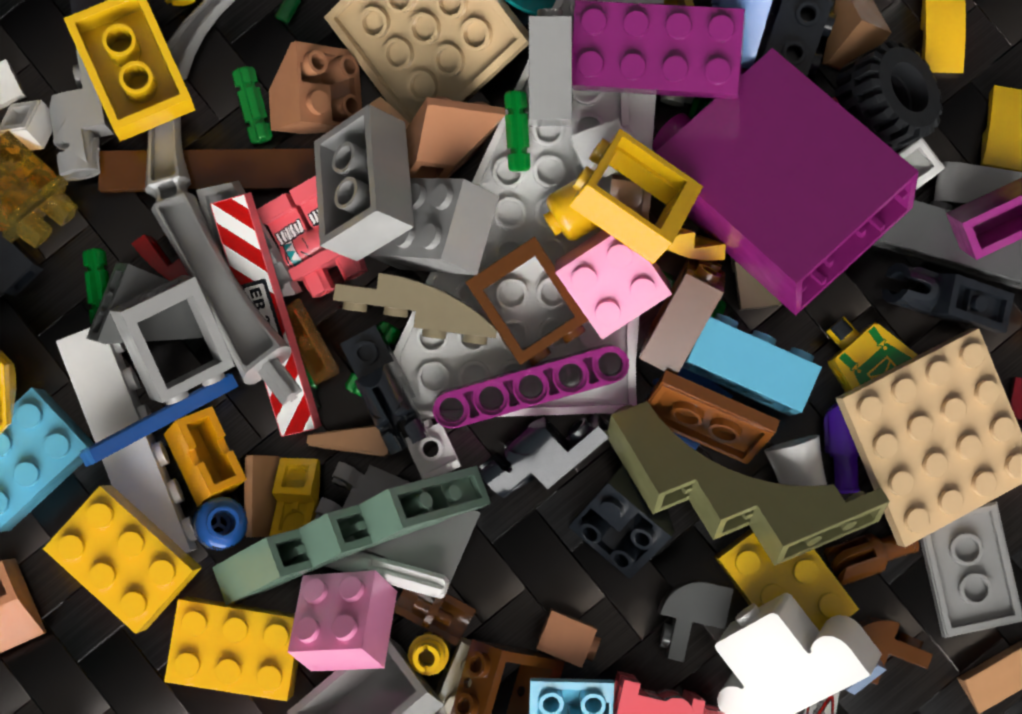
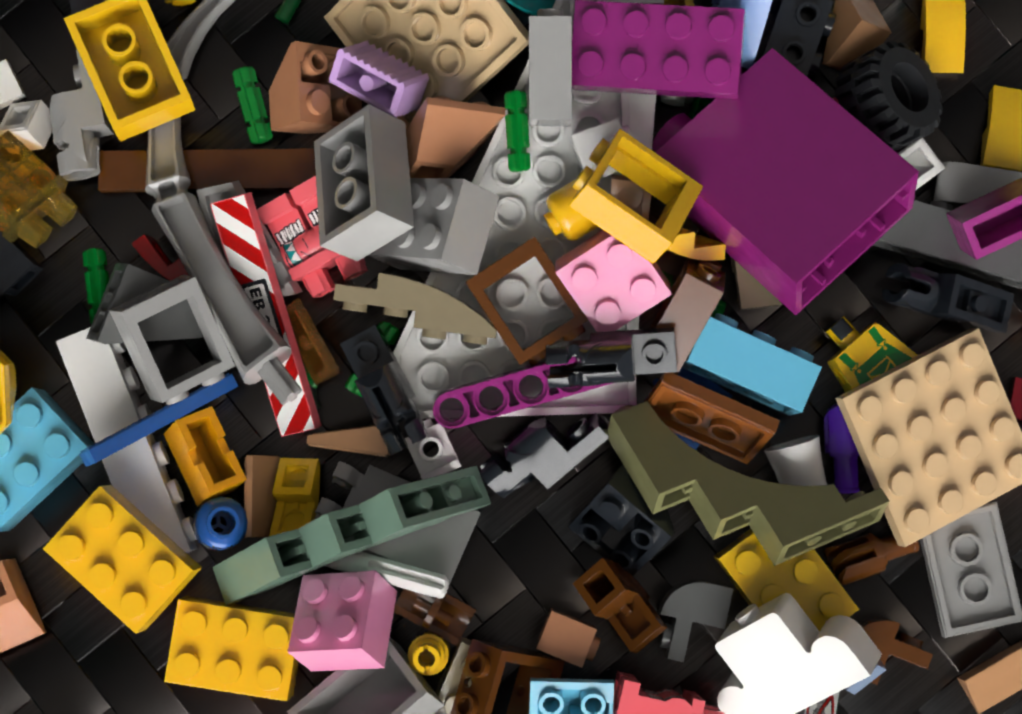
none -> lavender brick [329,40,429,118]
none -> black plate [546,327,677,388]
none -> reddish brown brick [572,557,668,653]

